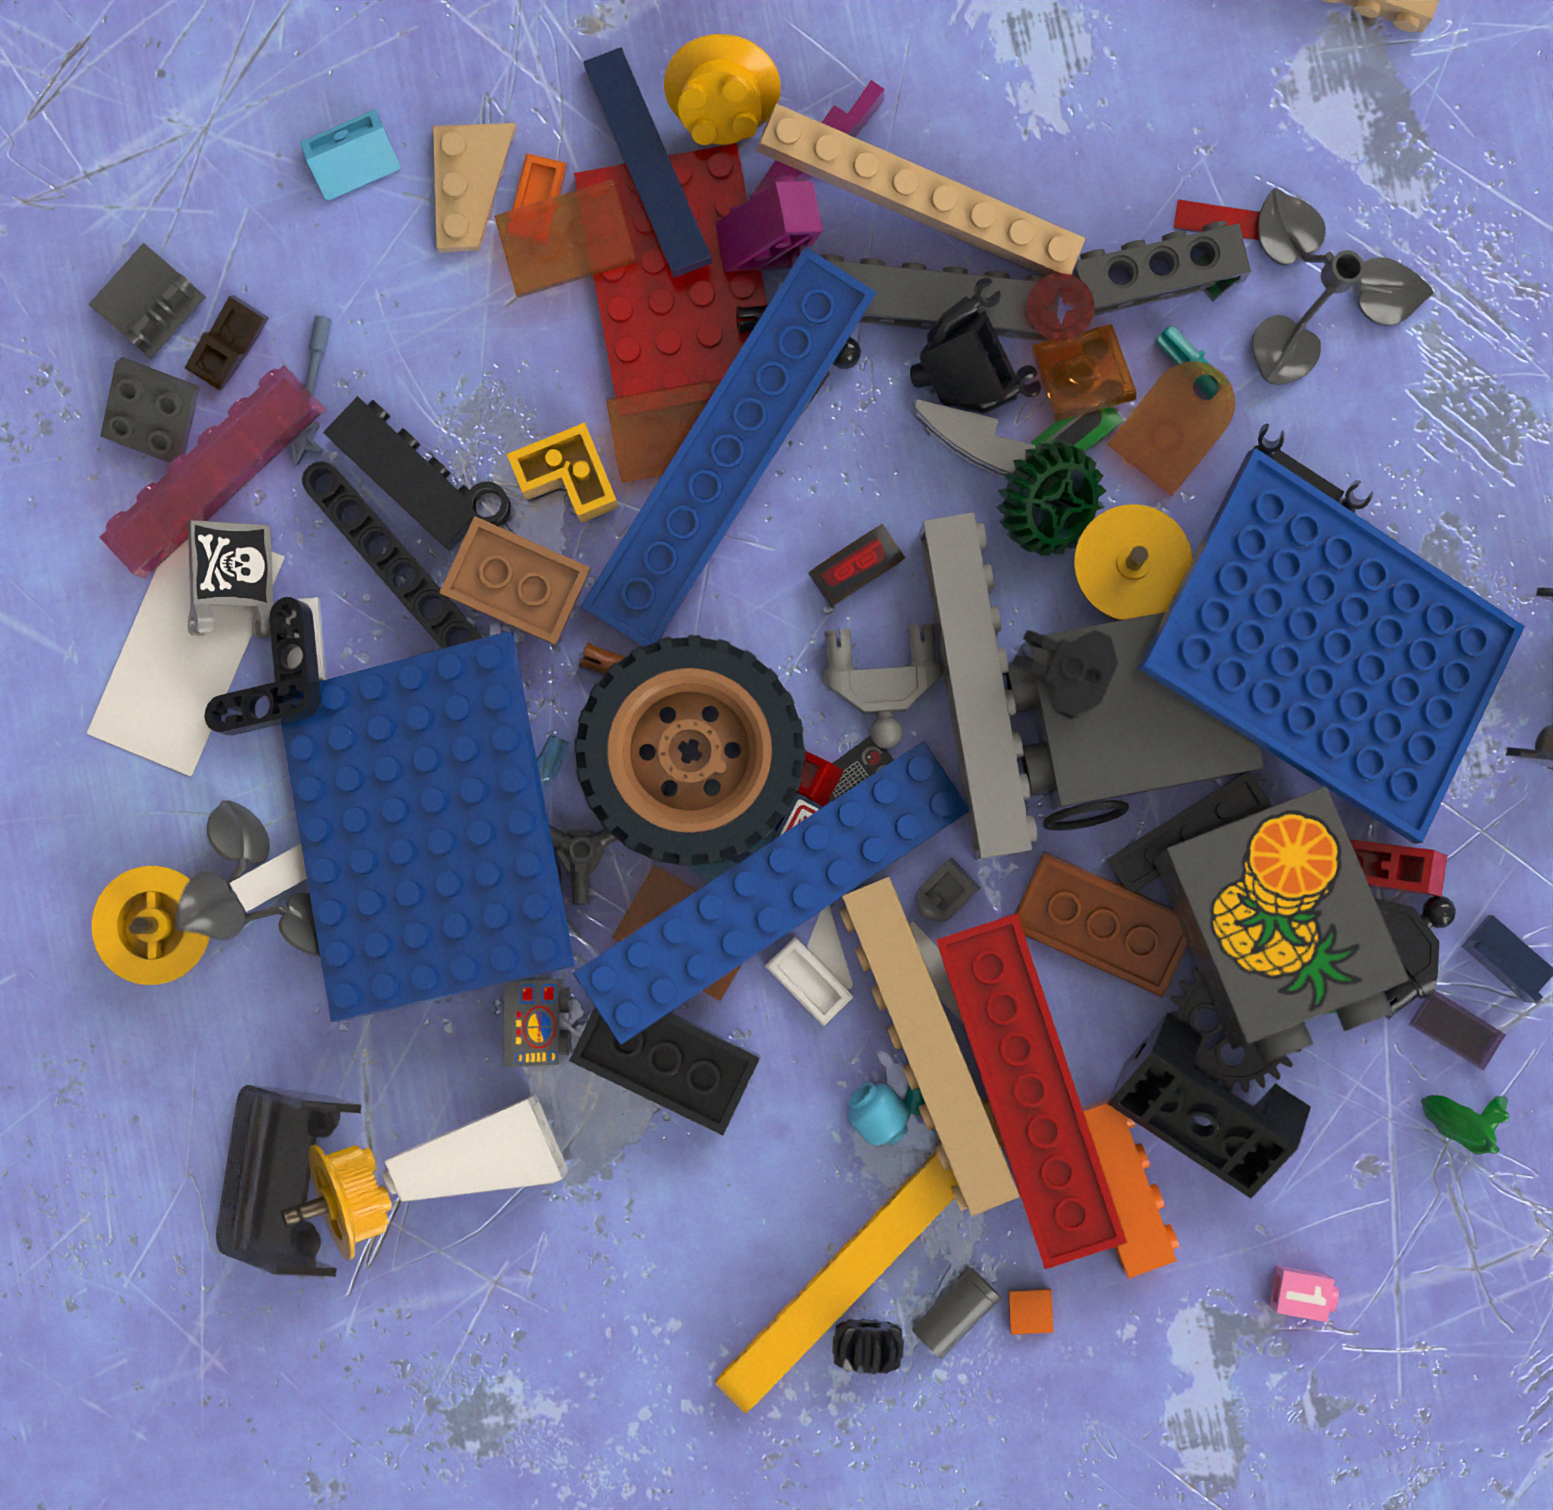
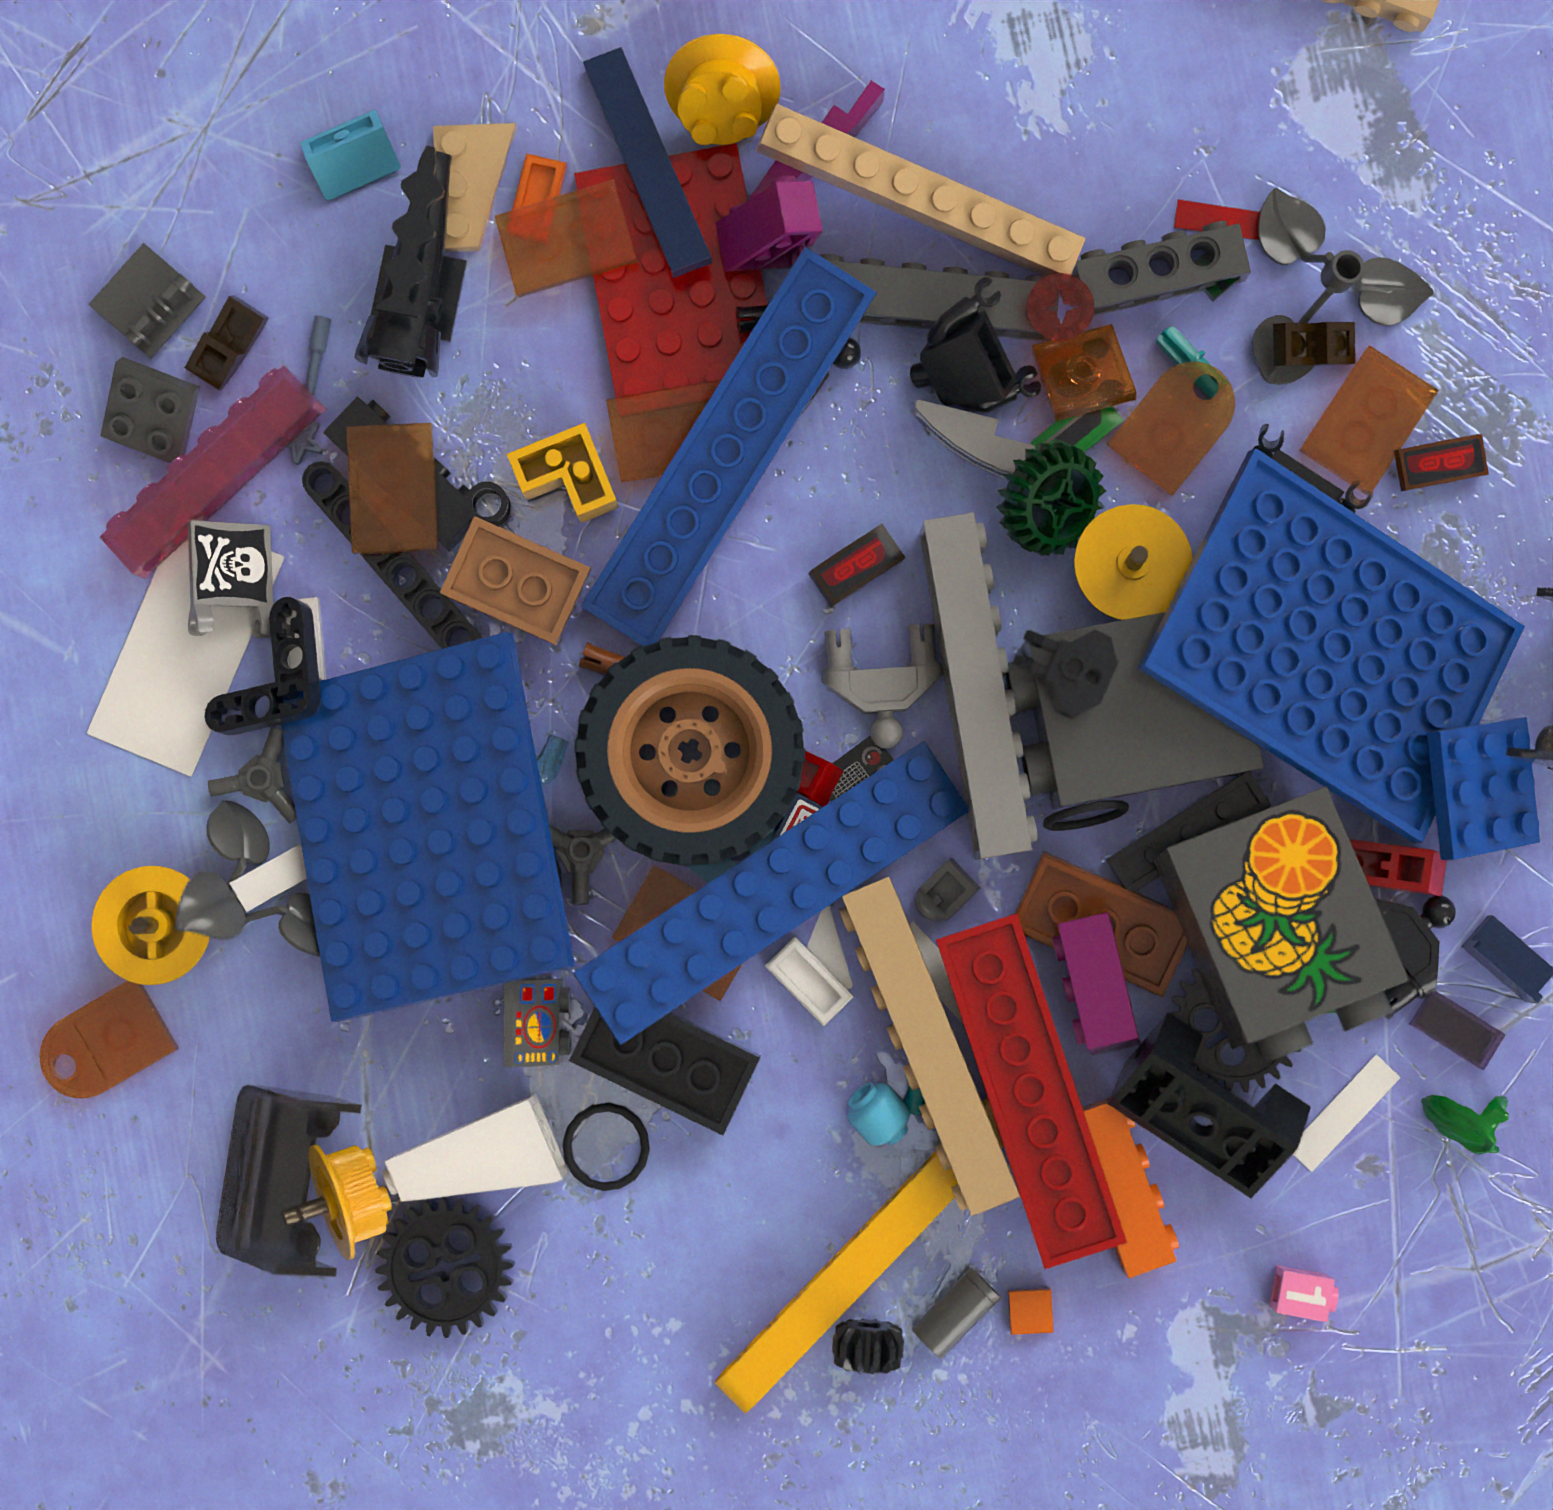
none -> clear orange tile [39,981,179,1099]
none -> dark grey piece [208,727,297,824]
none -> clear orange tile [347,423,438,555]
none -> black piece [354,146,467,378]
none -> black gear [375,1197,515,1338]
none -> black piece [562,1103,650,1191]
none -> magenta wedge [1053,912,1141,1056]
none -> dark brown slope [1273,322,1356,366]
none -> white sticker [1293,1054,1401,1172]
none -> clear orange tile [1299,345,1439,495]
none -> slope [1394,433,1489,491]
none -> blue plate [1427,717,1540,860]

